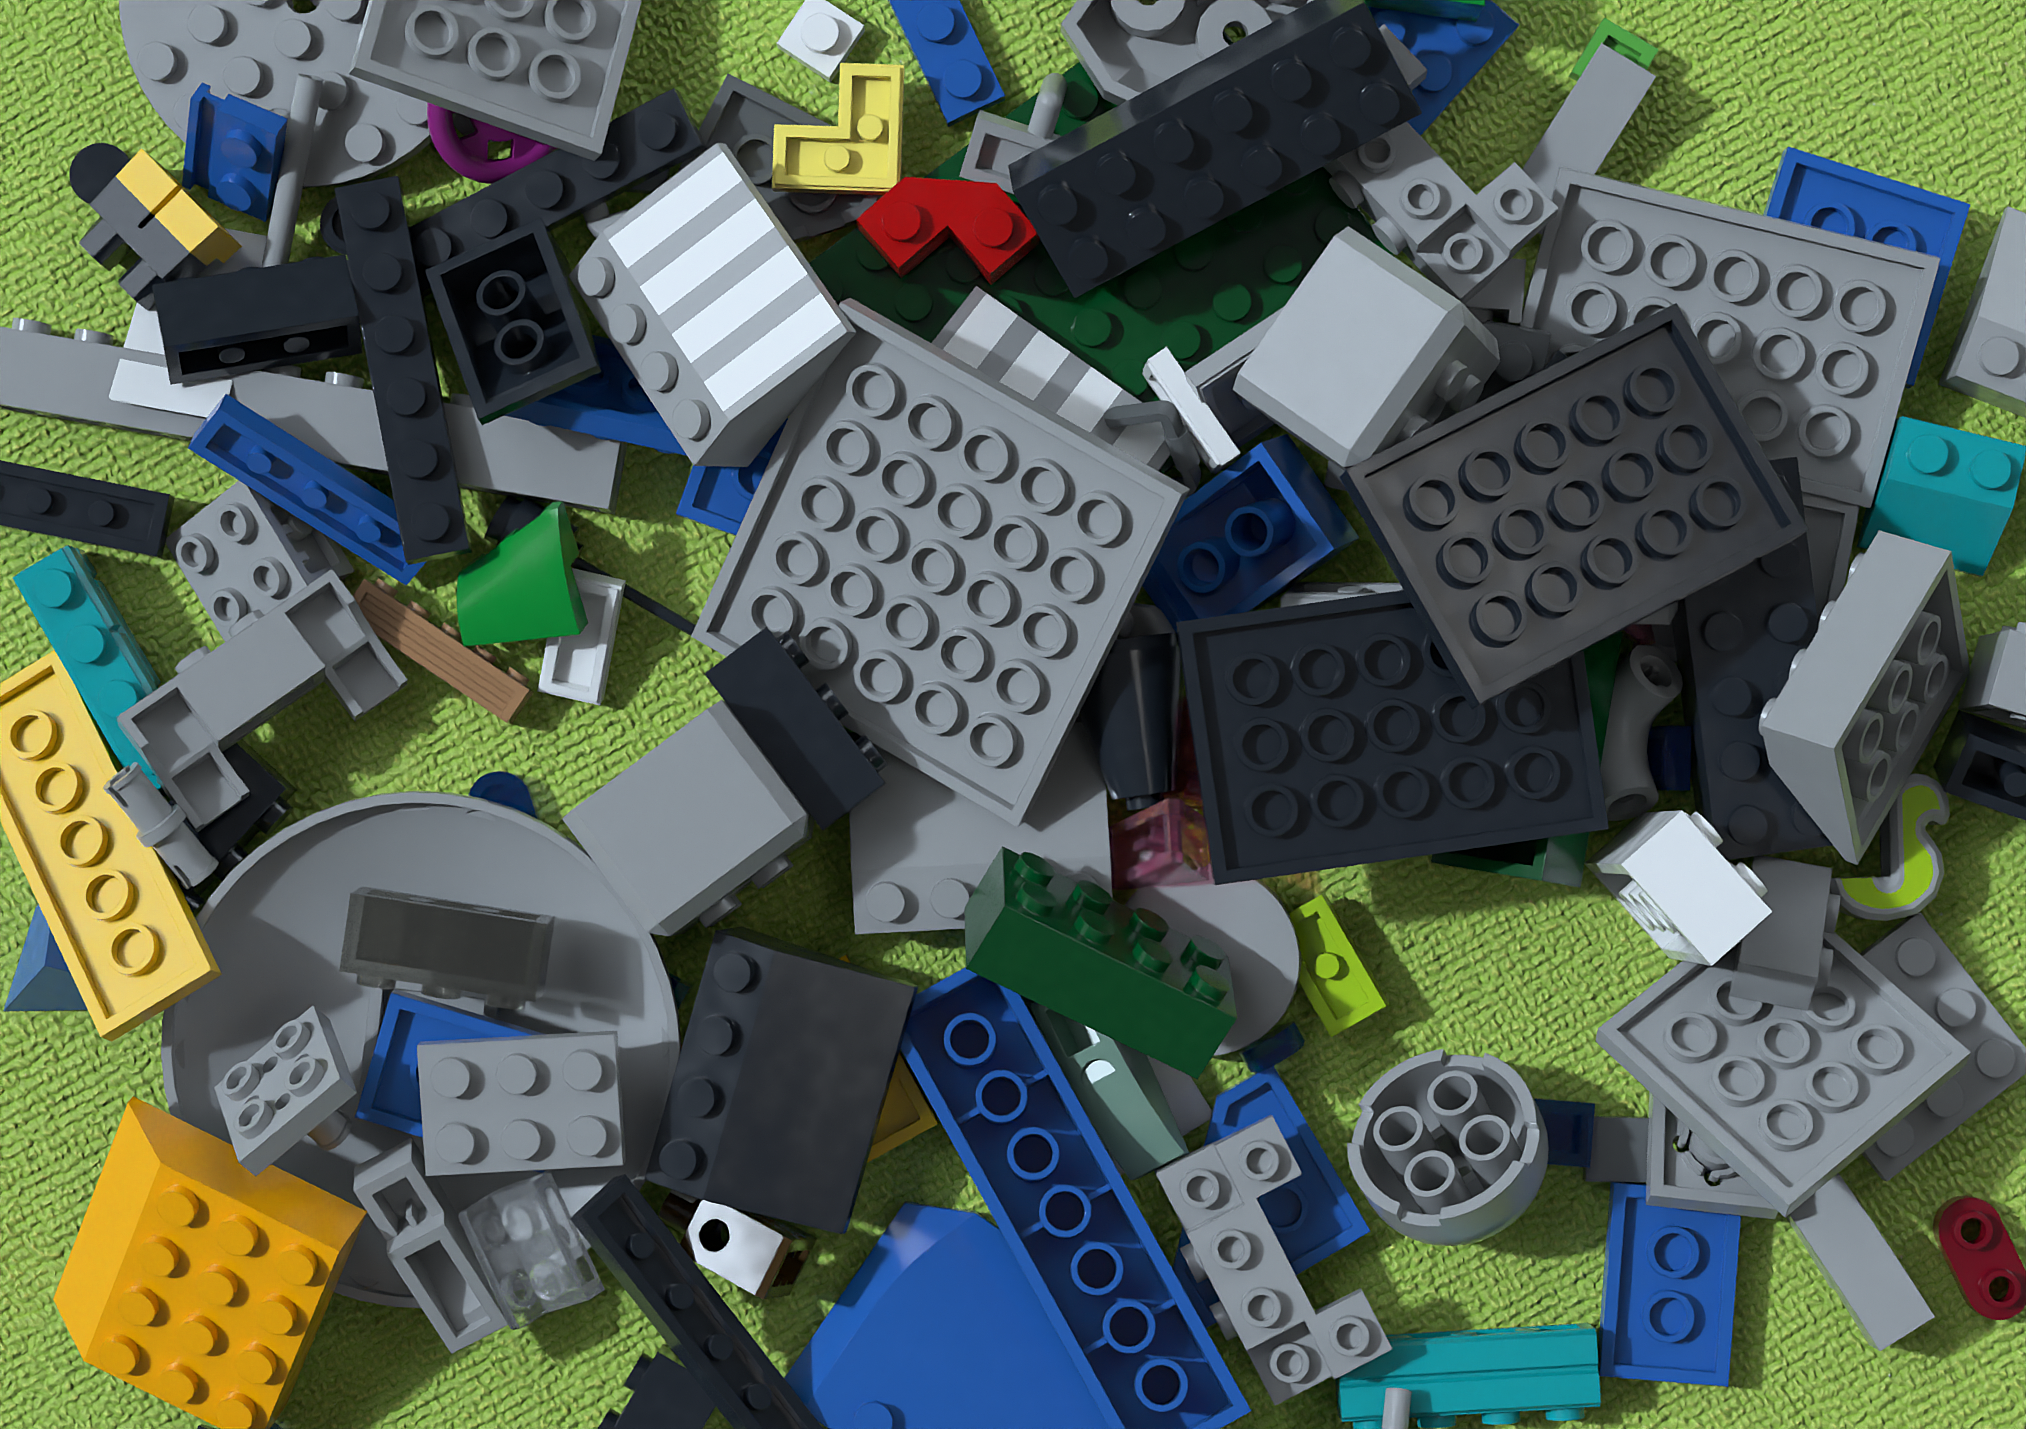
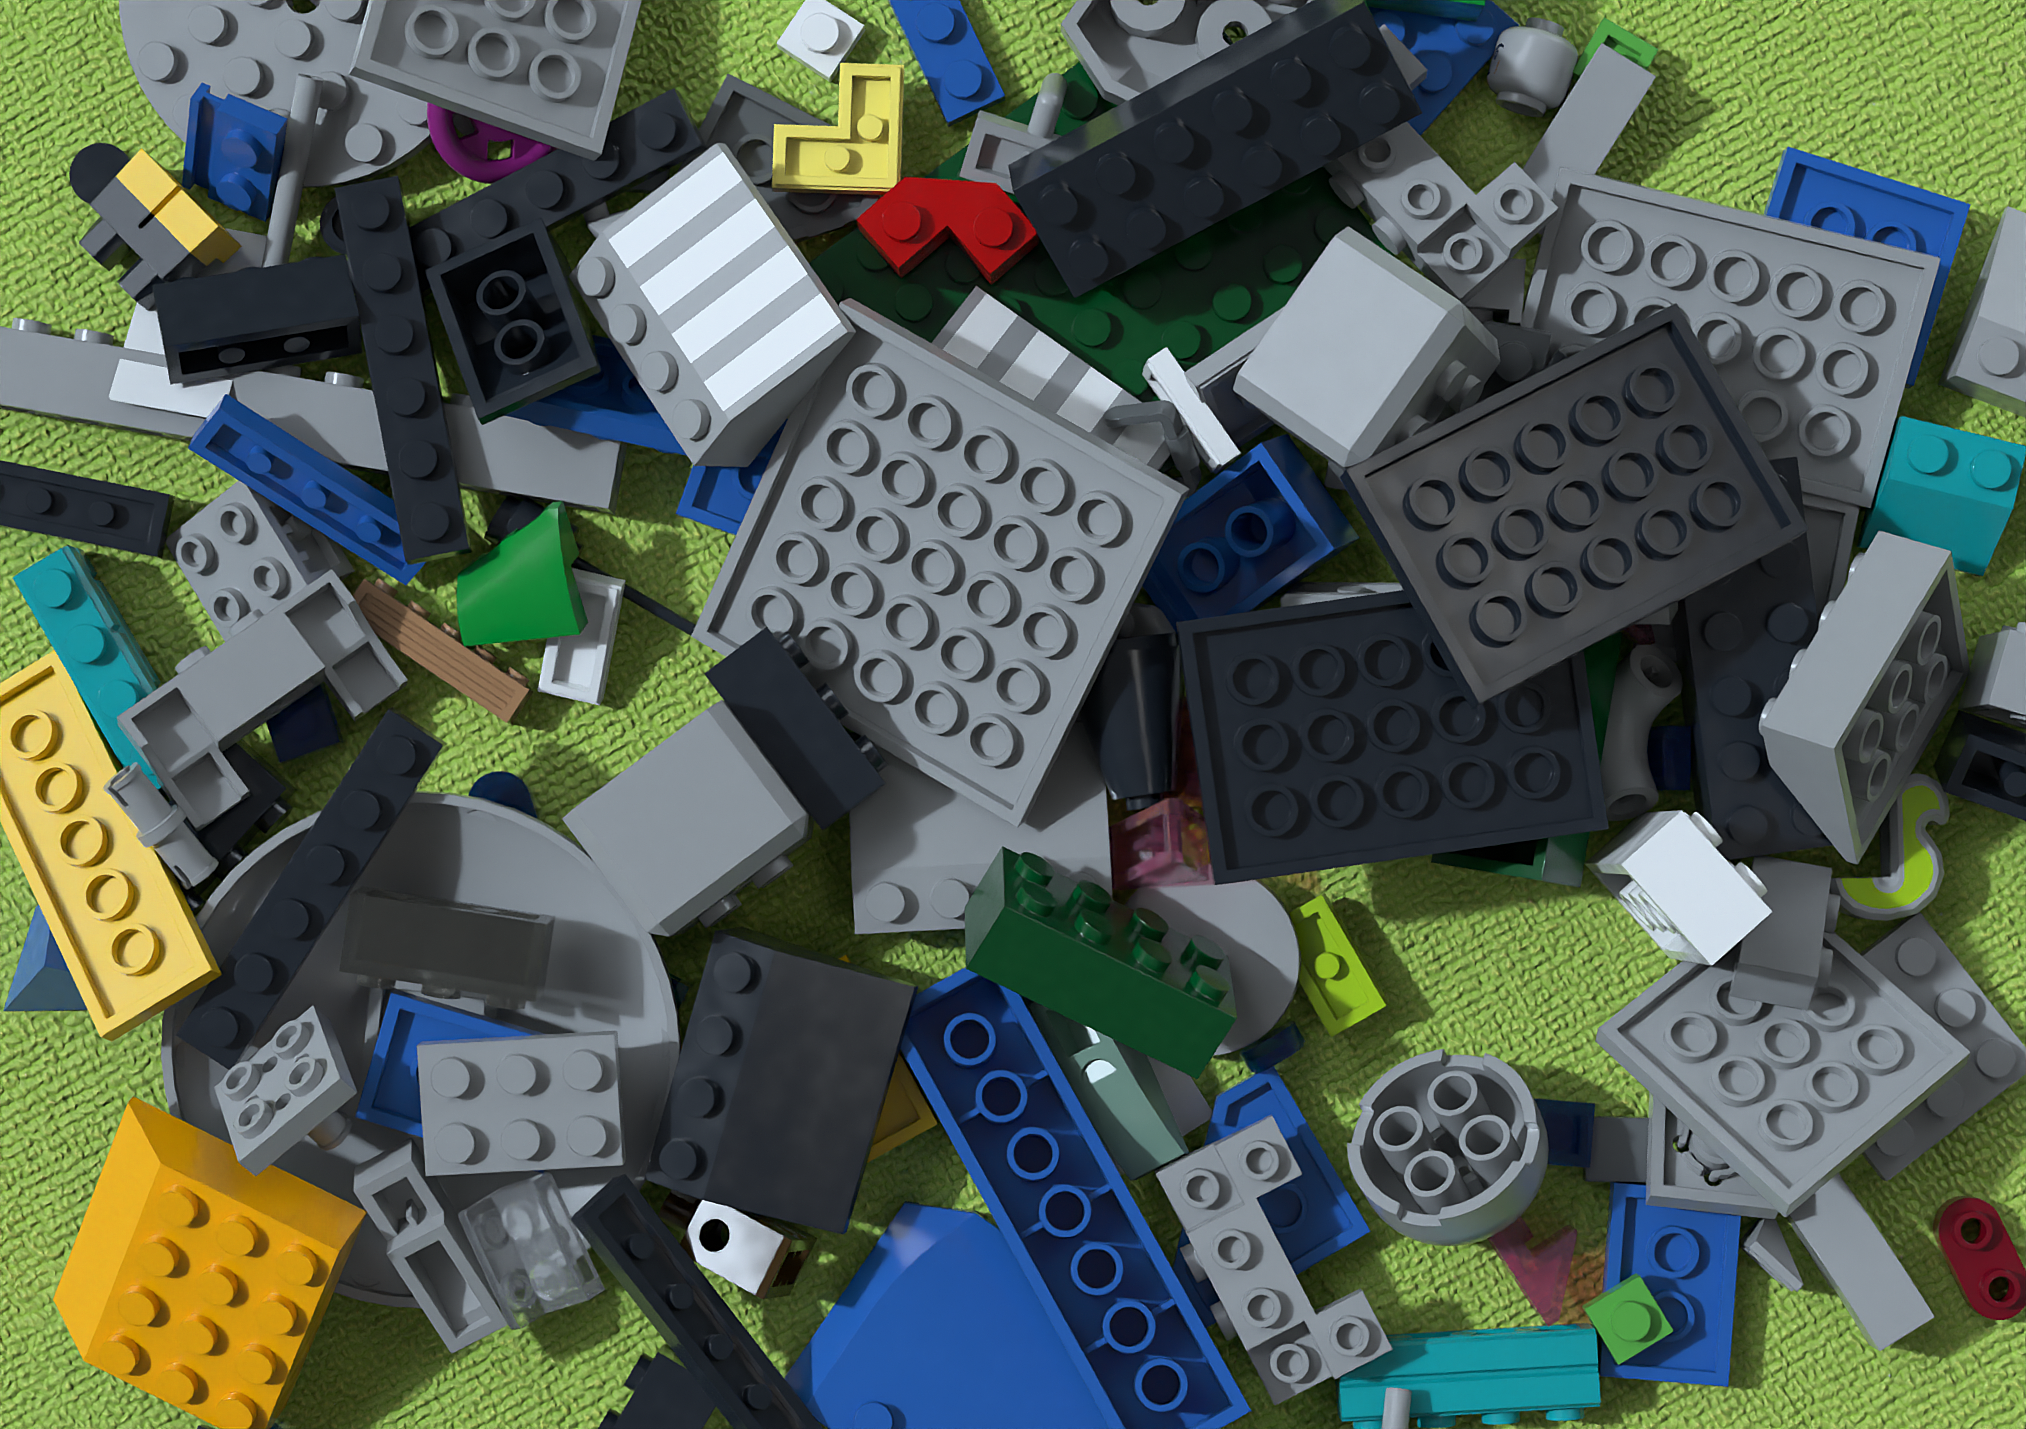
none -> black plate [176,707,448,1070]
none -> plate [266,682,344,763]
none -> light grey head [1487,17,1578,117]
none -> clear pink slope [1487,1216,1577,1327]
none -> bright green plate [1581,1273,1673,1365]
none -> light grey slope [1739,1218,1804,1292]

